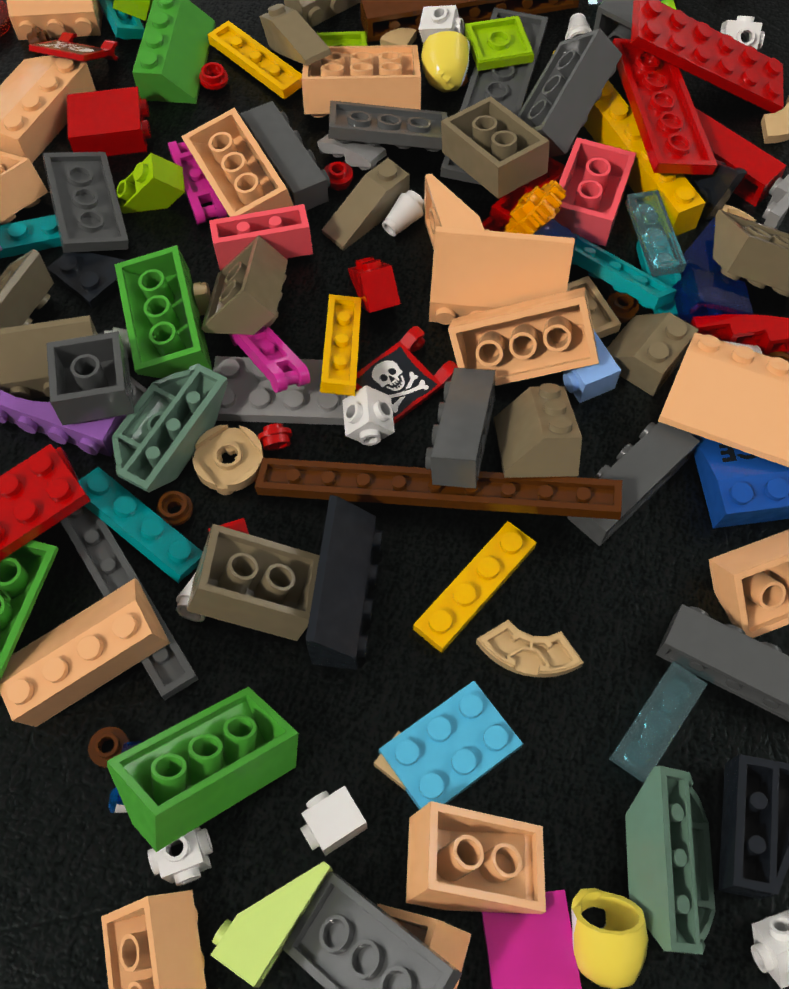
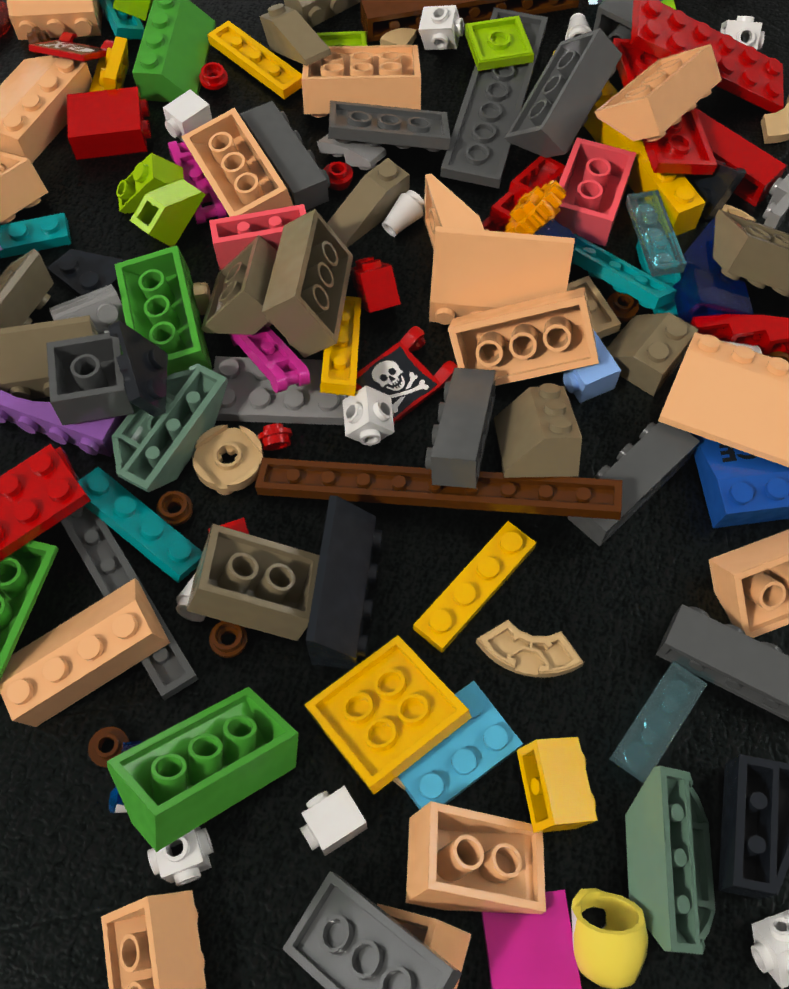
dark grey plate [43,152,129,253] -> none
yellowish green slope [211,861,333,988] -> none
light yellow piece [421,31,470,93] -> none
dark tan brick [441,96,550,199] -> none
none -> light grey brick [49,284,126,334]
none -> yellow bracket [89,36,129,92]
none -> black wing [108,320,168,417]
none -> lime slope [130,179,206,247]
none -> white brick [163,90,212,142]
none -> reddish brown plate [209,621,248,658]
none -> dark tan brick [262,209,353,358]
none -> yellow plate [304,635,472,795]
none -> yellow brick [517,737,598,833]
none -> light nougat slope [595,44,722,142]

